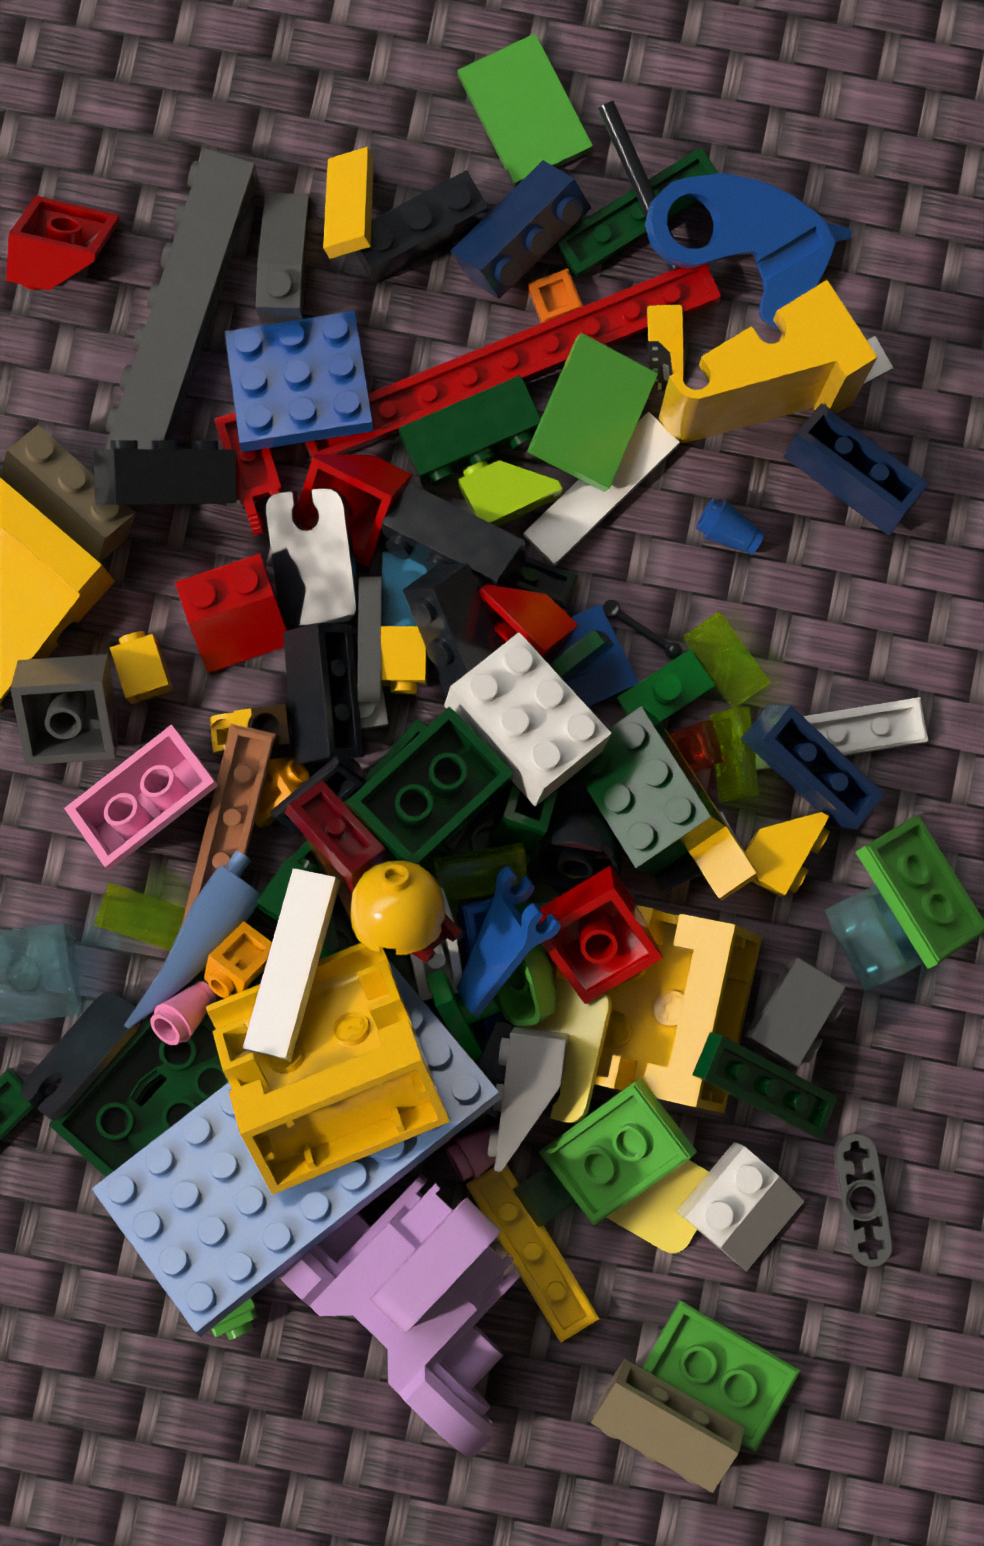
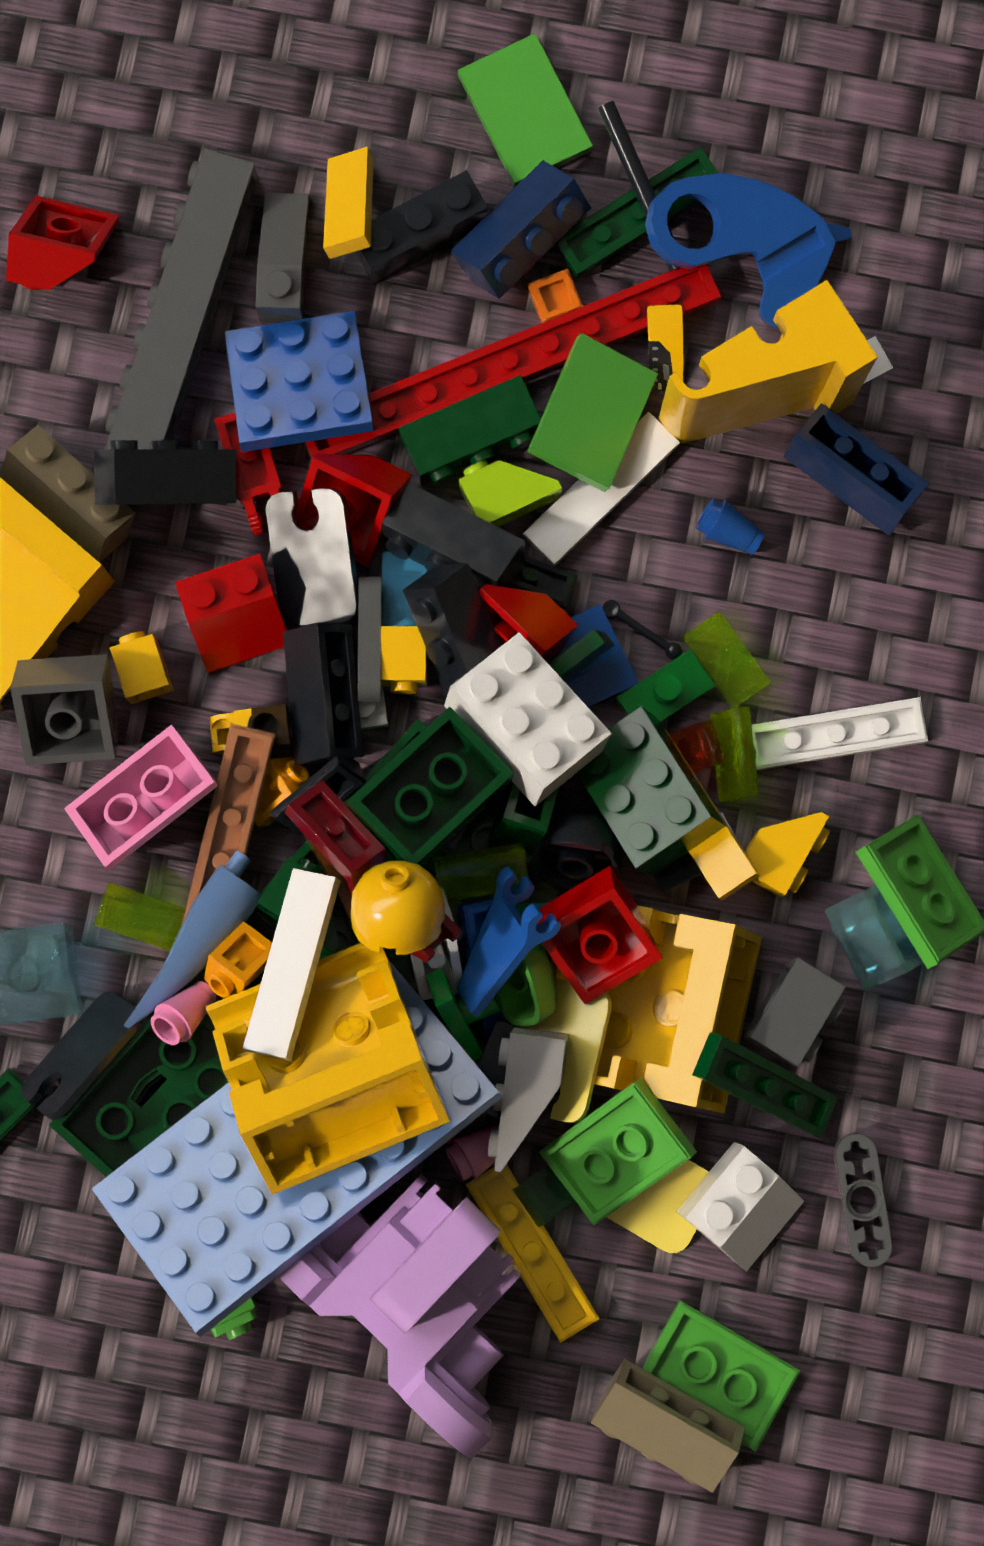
dark blue brick [741,705,884,829] -> none

